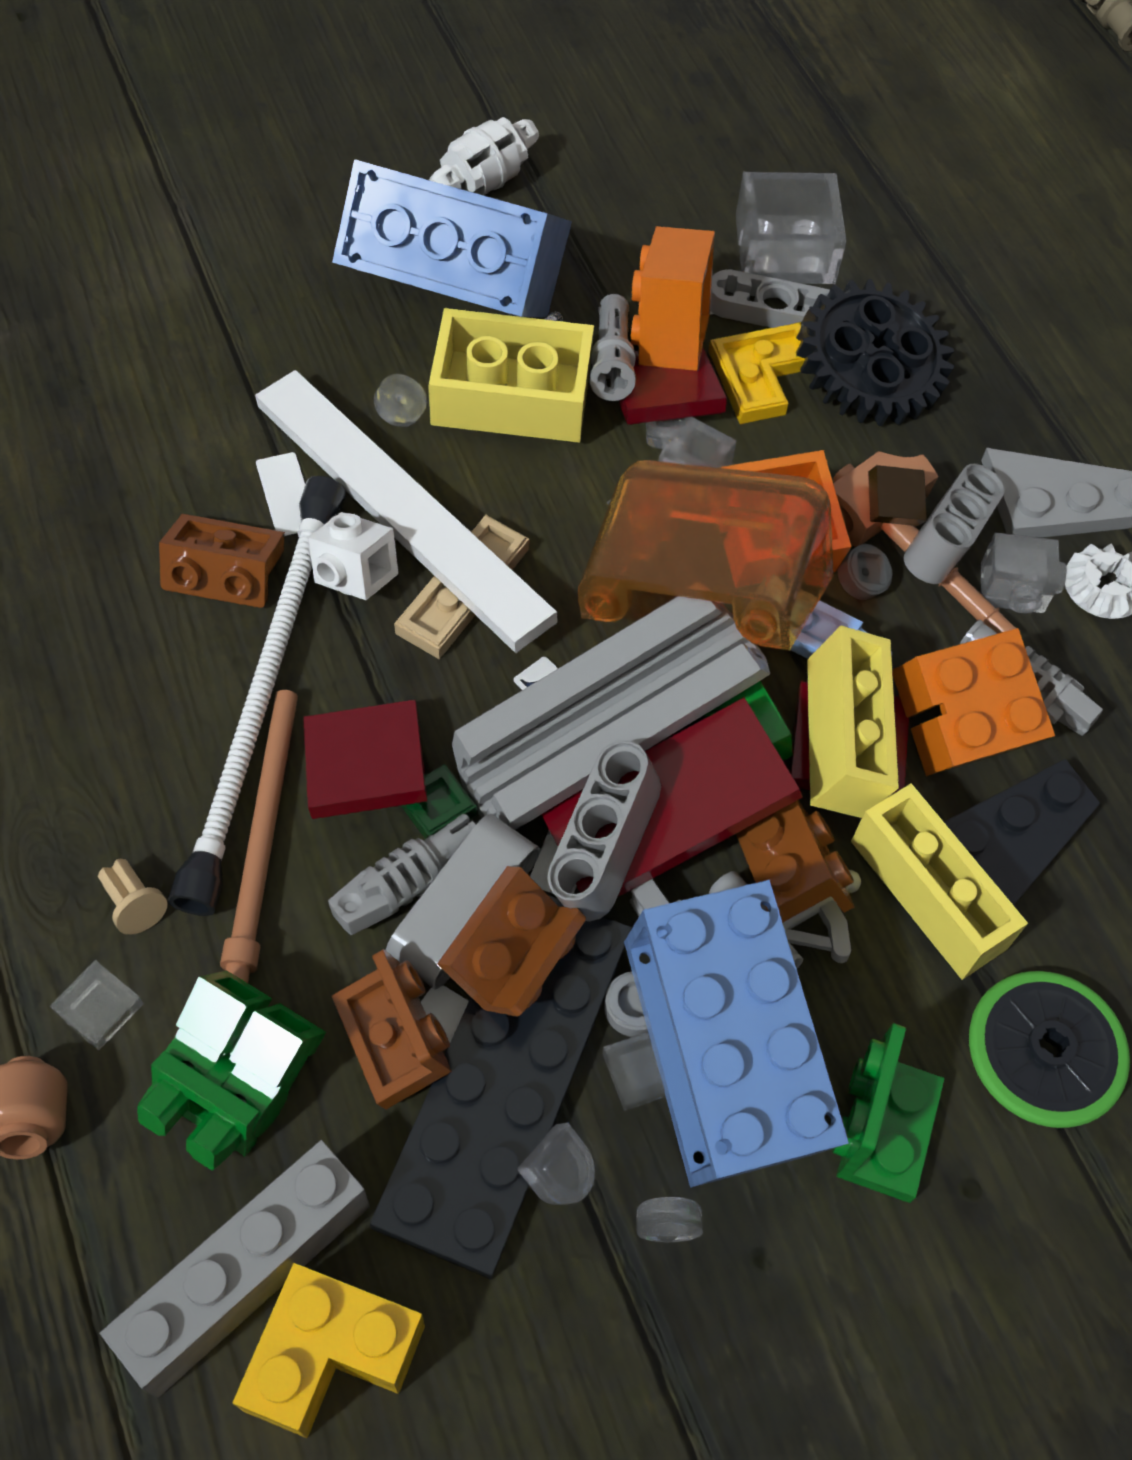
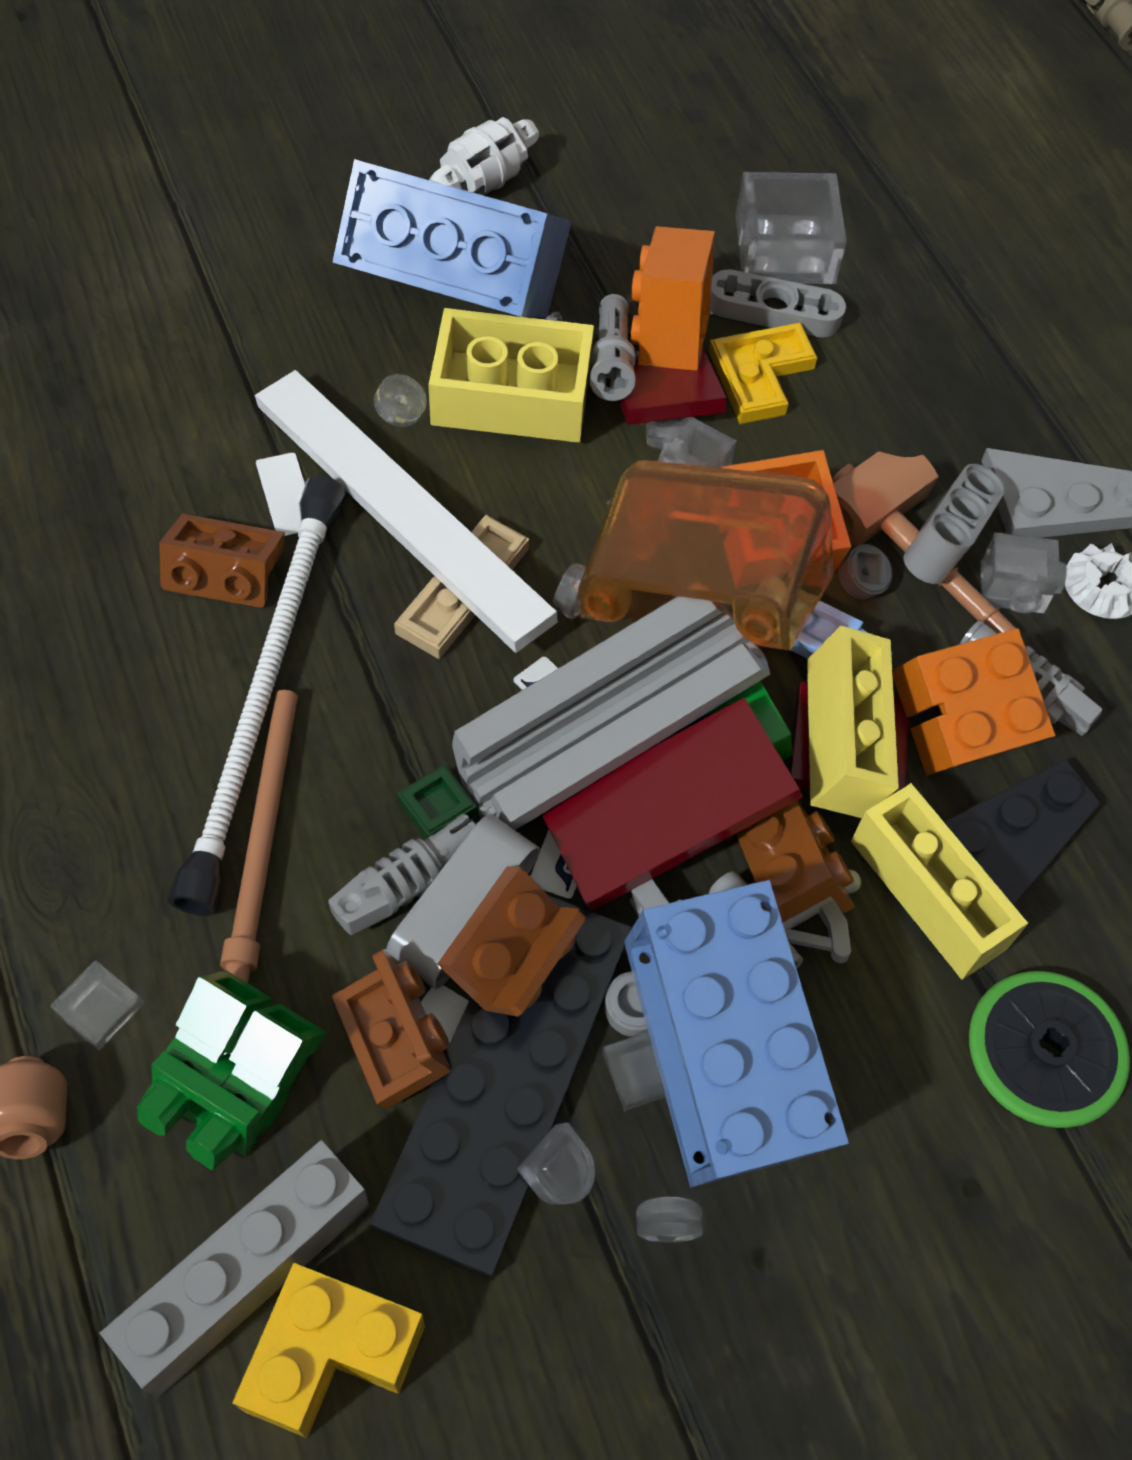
tan piece [98,859,167,934] -> none
dark red tile [304,700,428,819] -> none
white brick [308,512,398,600] -> none
light grey beam [547,740,661,921] -> none
black gear [796,279,954,426] -> none
green bracket [832,1023,944,1203] -> none
dark brown tile [868,465,927,526] -> none
none -> clear tile [553,563,596,620]

